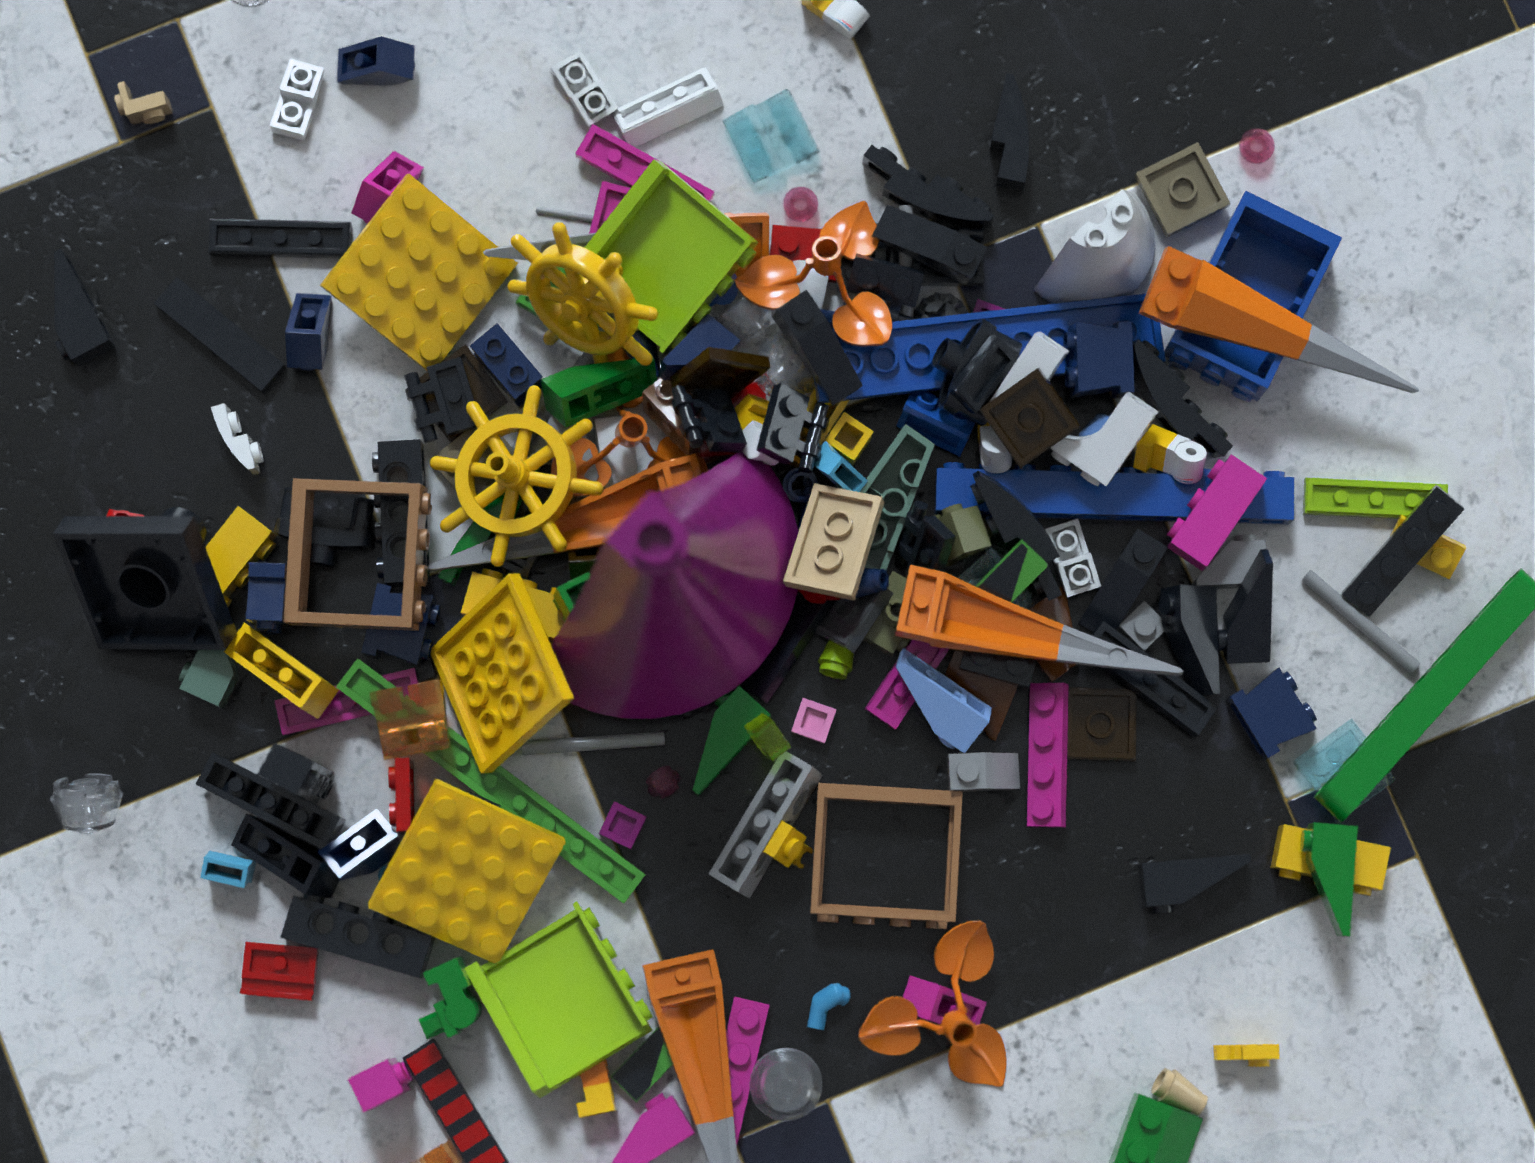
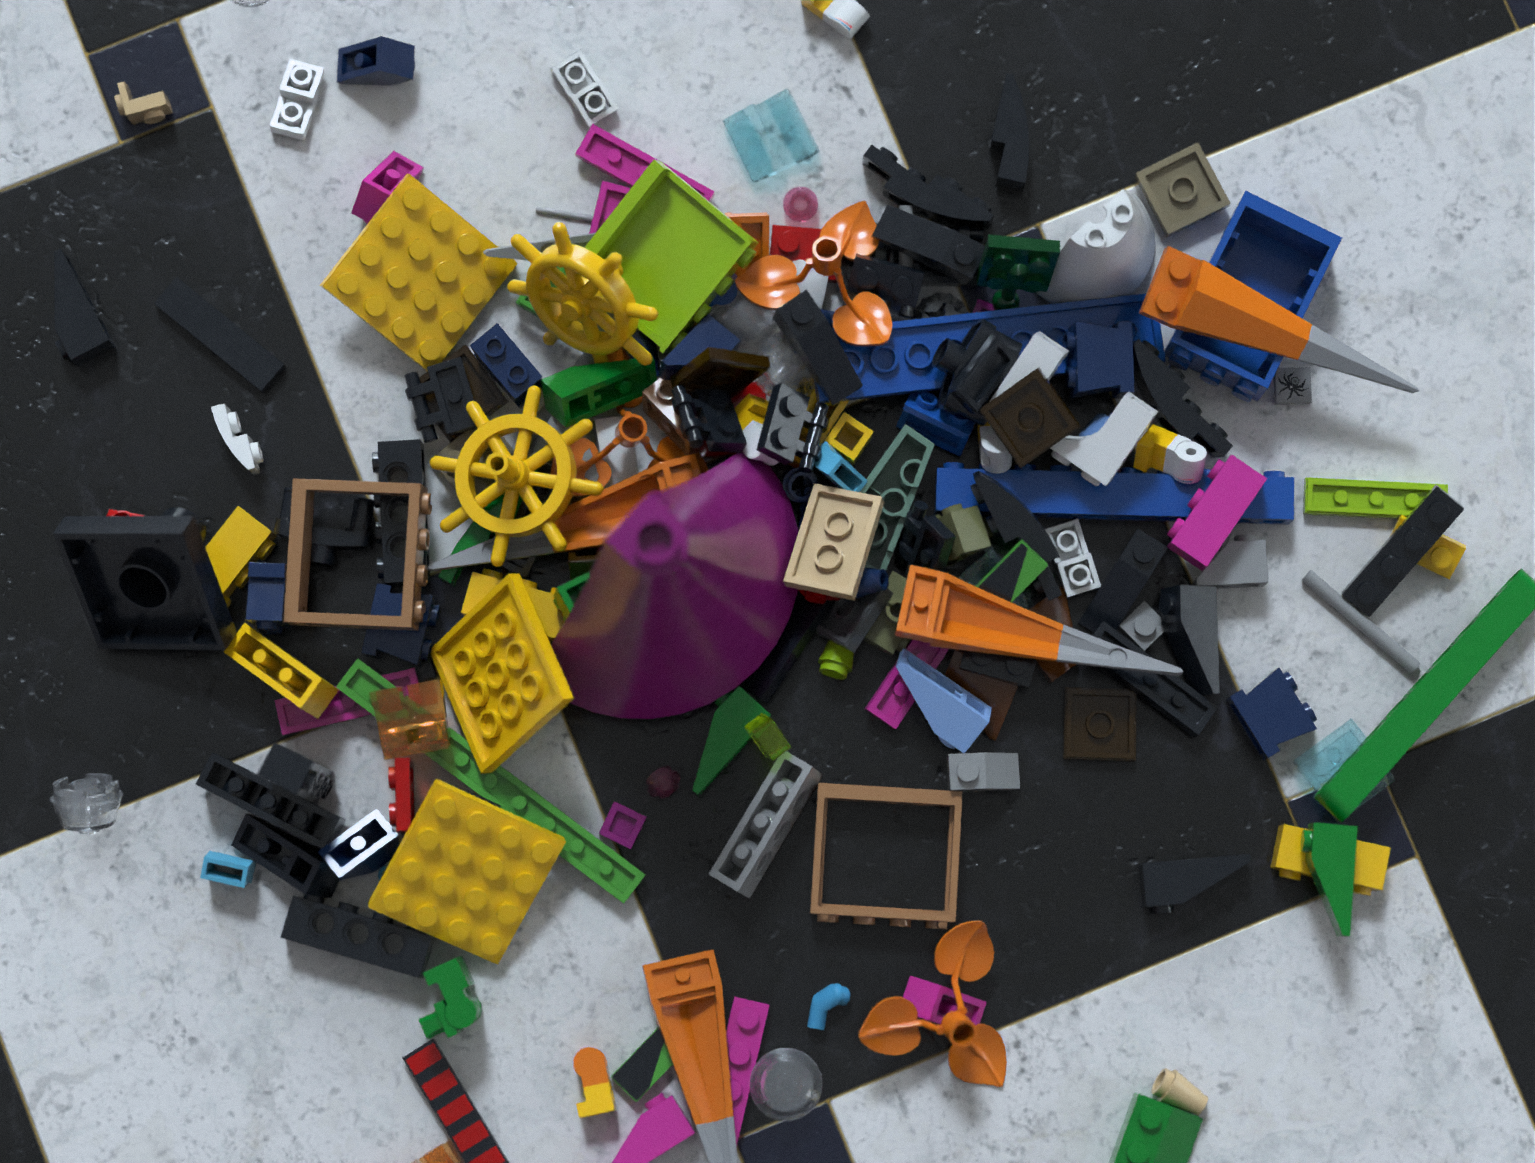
sand green slope [179,650,240,709] -> none
black tile [209,218,352,258] -> none
red plate [240,941,319,1001] -> none
dark blue slope [285,293,332,370] -> none
dark pink brick [348,1057,413,1112] -> none
lime panel [464,901,653,1098] -> none
light grey bar [522,731,665,755] -> none
white slope [612,67,723,147] -> none
yellow plate [763,821,813,868] -> none
bright pink tile [791,698,837,744] -> none
dark pink plate [1027,683,1069,828] -> none
yellow plate [1213,1044,1280,1067] -> none
black slope [1218,549,1273,664] -> none
clear pink plate [1239,128,1275,164] -> none
none -> dark green plate [977,235,1060,310]
none -> light grey tile [1274,367,1312,405]

